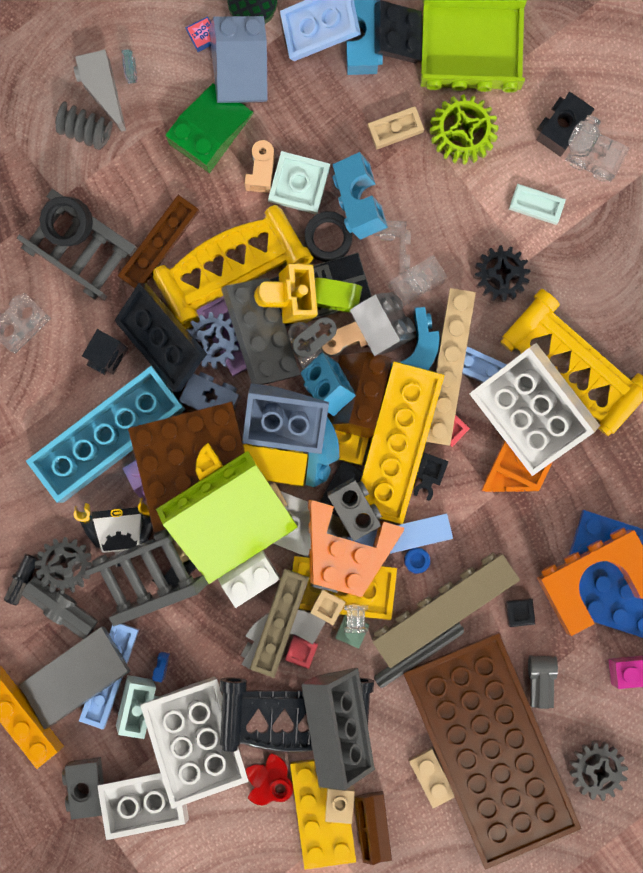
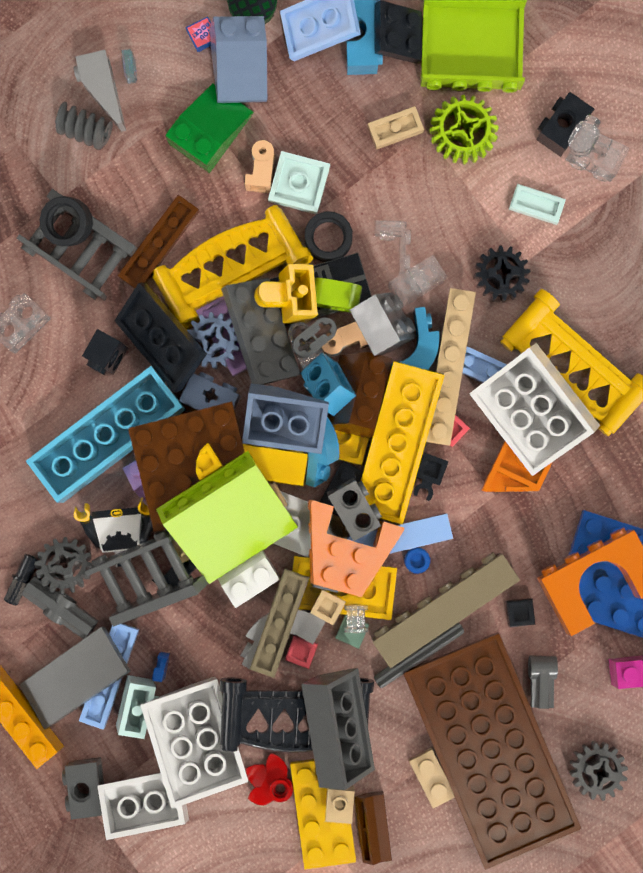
dark azure arch [332,152,388,240] -> none

